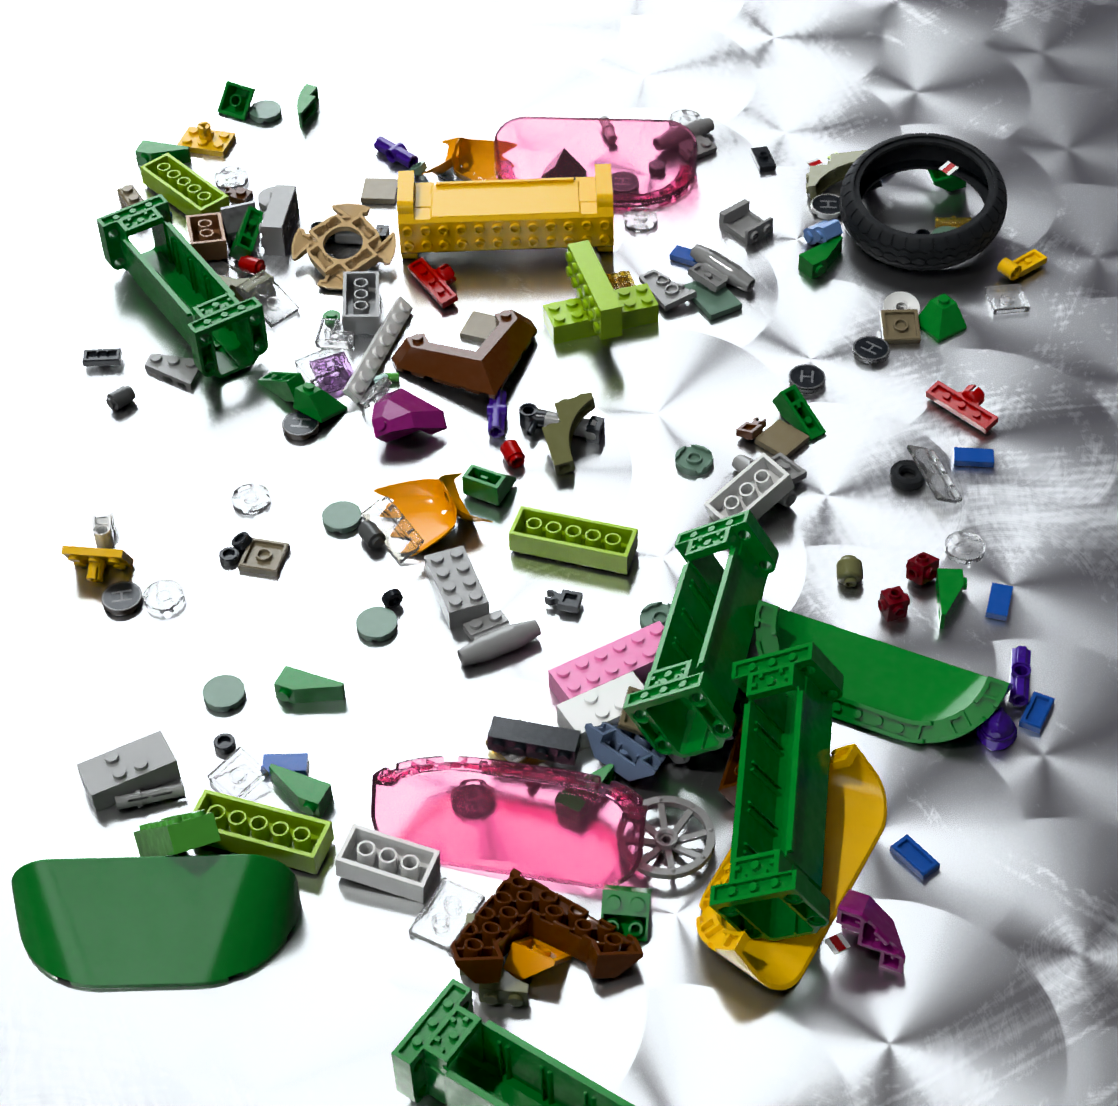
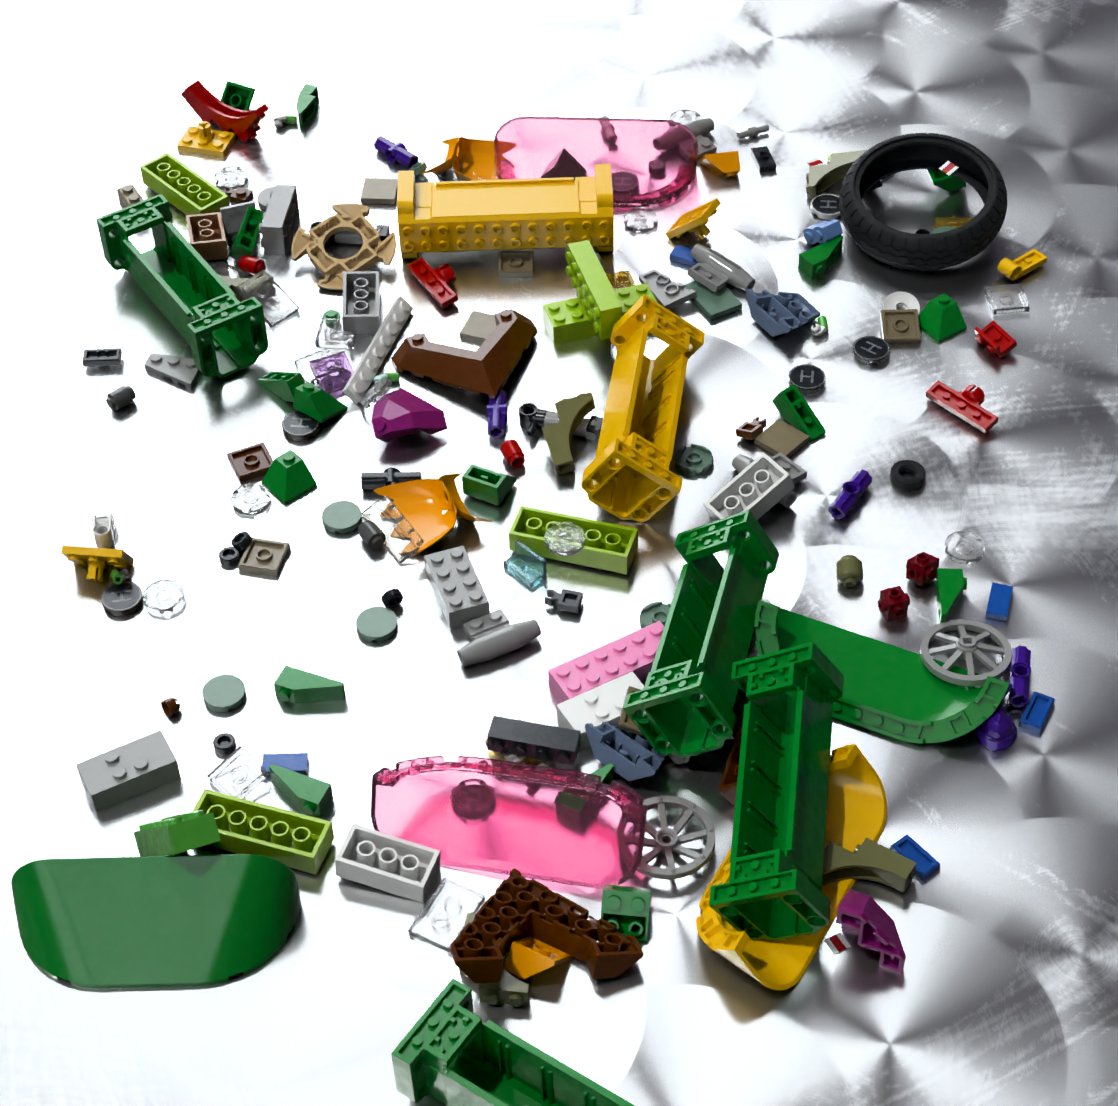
light grey pin [115,782,185,810] -> none
green slope [135,140,192,166] -> none
tile [249,100,282,123] -> none
light grey panel [719,199,774,246] -> none
clear windscreen [906,445,962,503] -> none
blue tile [953,447,994,467] -> none
none -> bright green arm [110,568,131,585]
none -> reddish brown hinge [161,697,180,717]
none -> red arch [181,80,269,143]
none -> tile [227,442,273,483]
none -> green slope [262,450,317,505]
none -> arm [273,115,297,128]
none -> black piece [361,467,422,490]
none -> dark tan tile [498,250,534,278]
none -> clear light blue panel [503,540,547,588]
none -> clear tile [544,522,586,556]
none -> yellow brick [581,294,705,522]
none -> yellow plate [665,198,721,240]
none -> light orange slope [699,150,741,178]
none -> light grey bar [737,124,769,139]
none -> sand blue wedge [746,289,821,337]
none -> arm [811,315,829,336]
none -> olive arch [822,838,917,893]
none -> dark purple piece [828,470,872,520]
none -> light grey wheel [920,619,1012,686]
none -> red bracket [974,320,1017,359]

